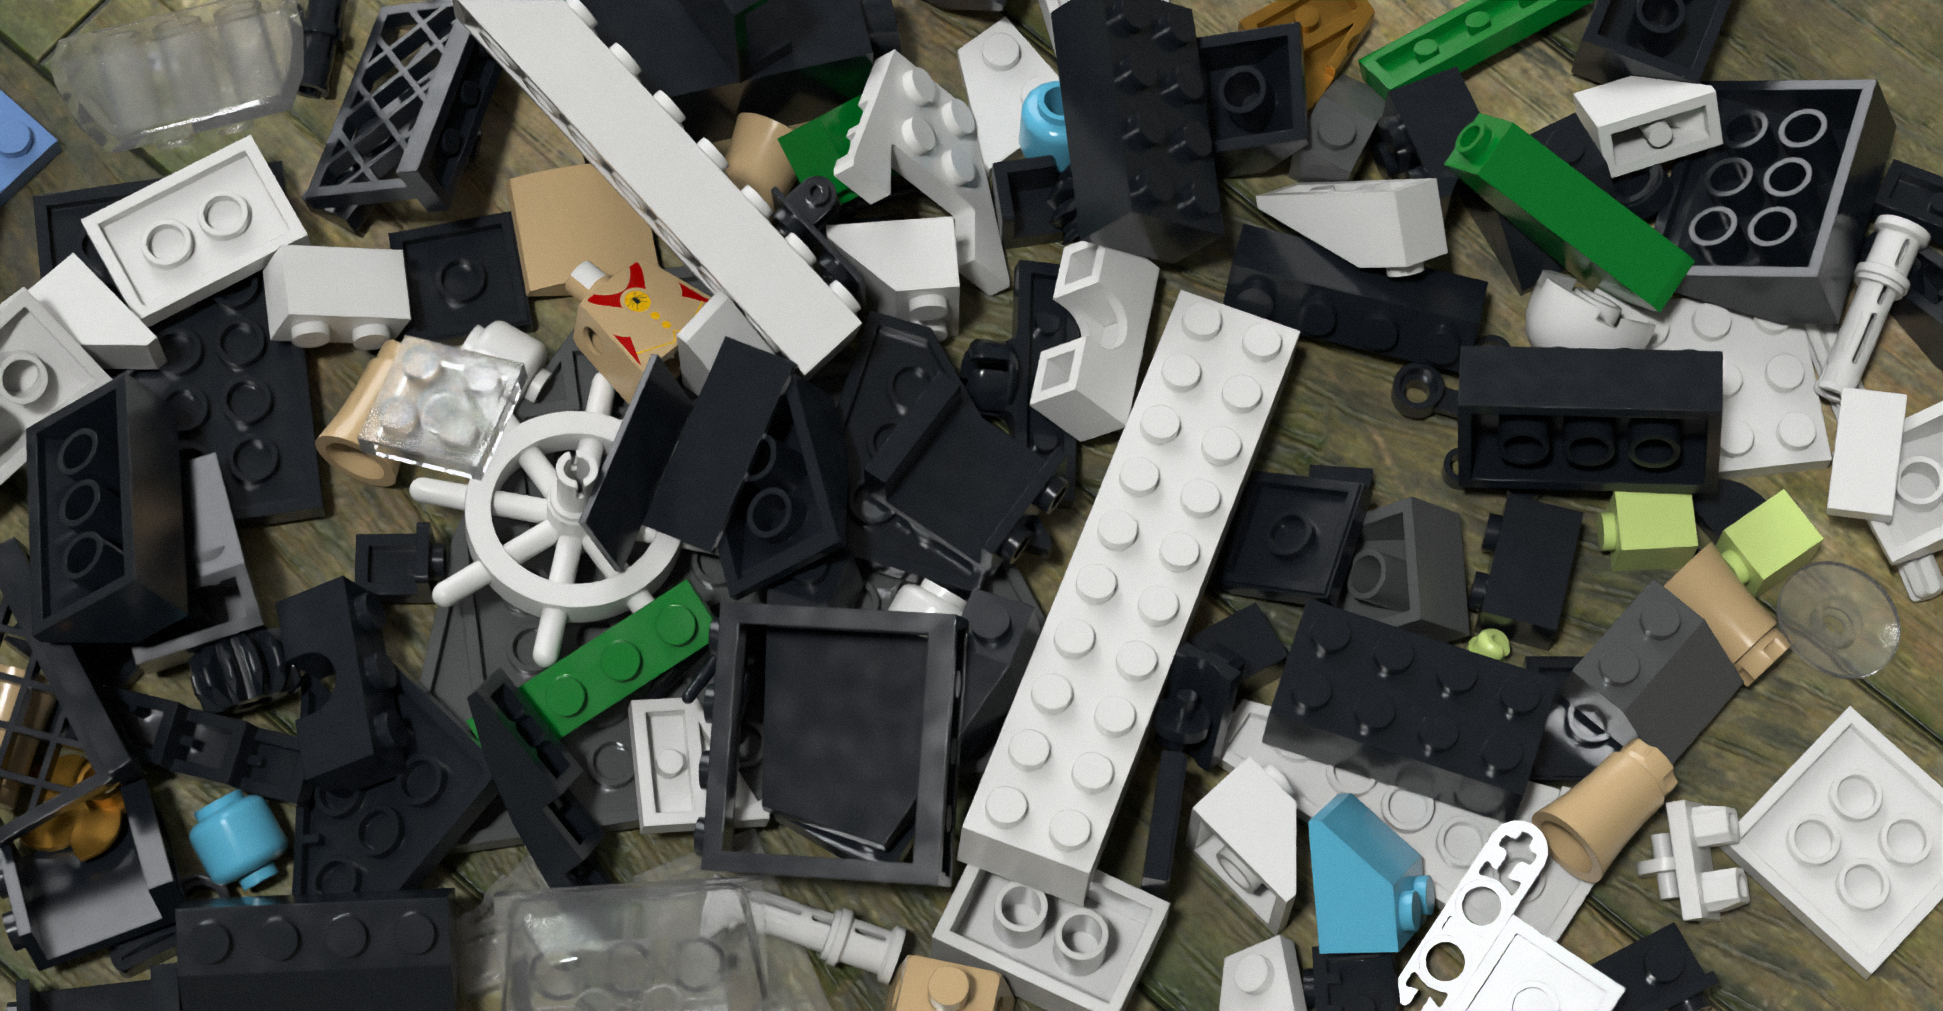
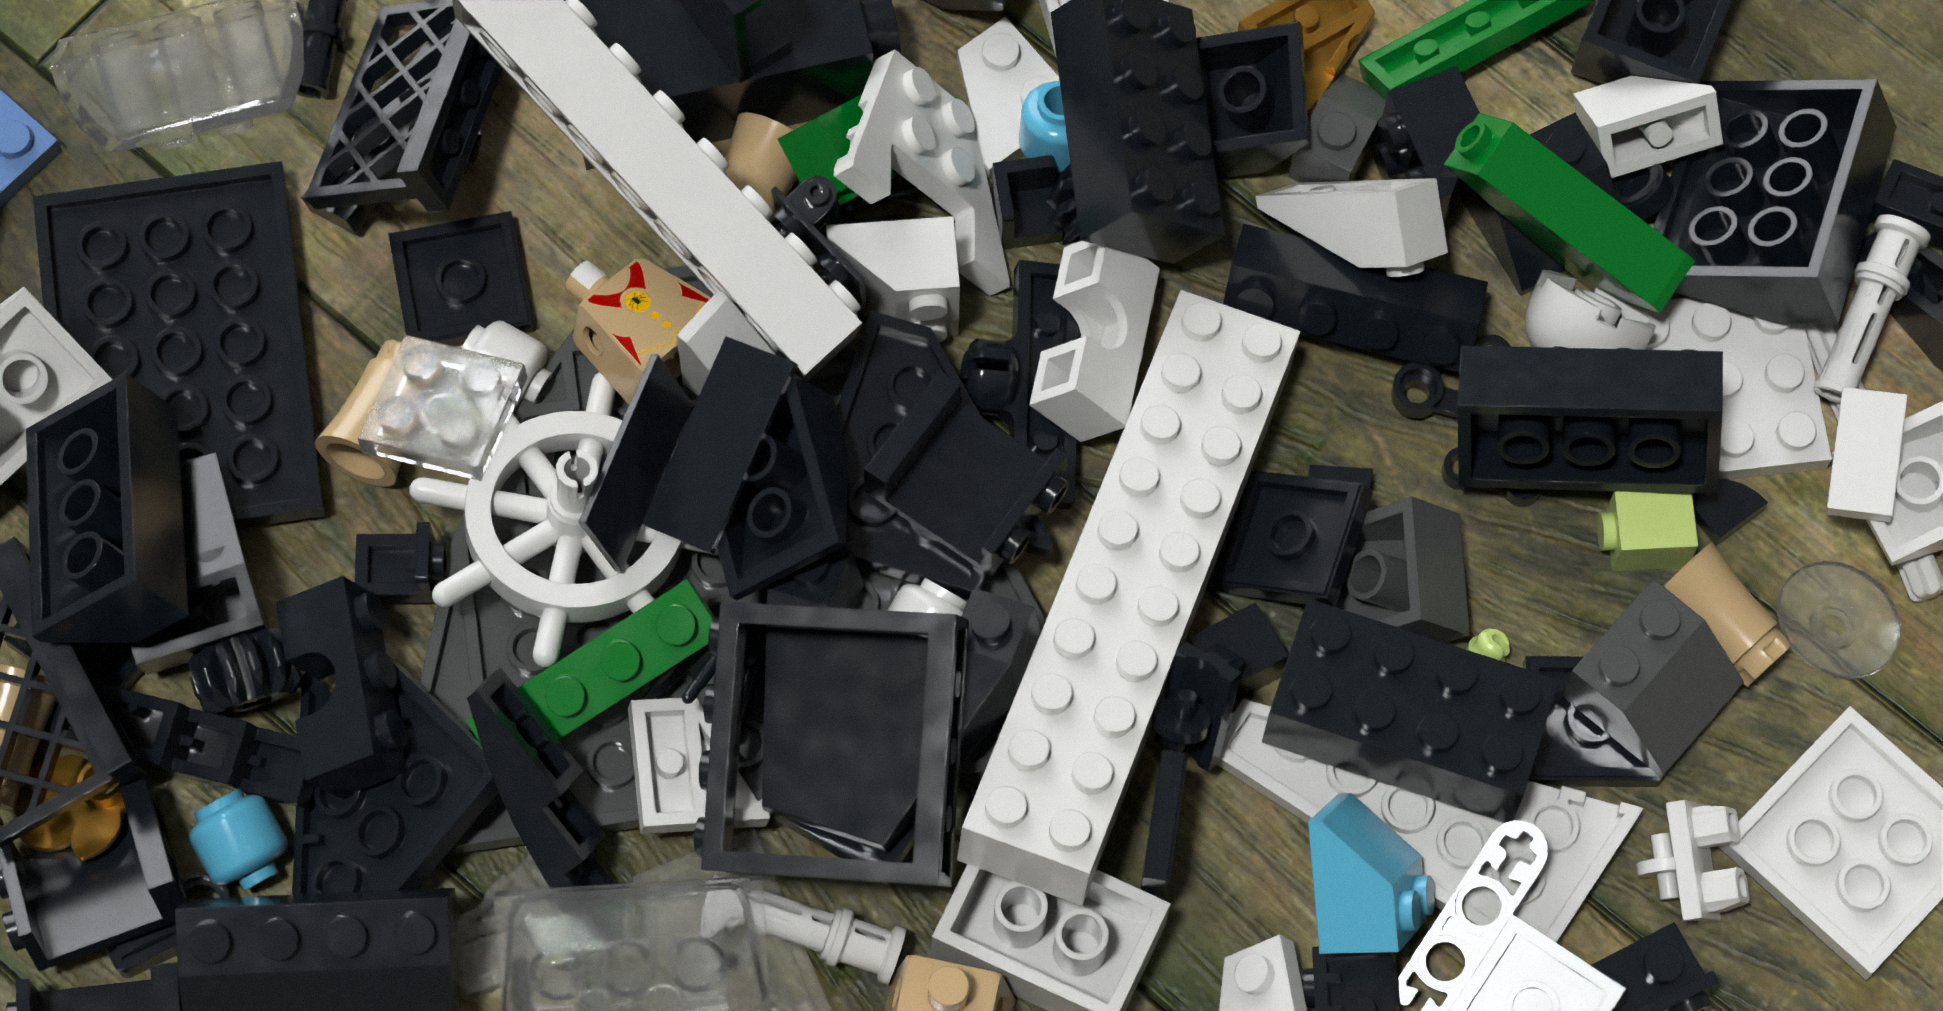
white slope [28,253,167,370] -> none
white plate [81,135,311,327] -> none
white brick [263,244,411,350] -> none
tan slope [506,163,658,297] -> none
white slope [1184,755,1297,936] -> none
black brick [1467,494,1584,651] -> none
tan plant [1531,738,1678,883] -> none
yellowish green brick [1716,489,1824,599] -> none

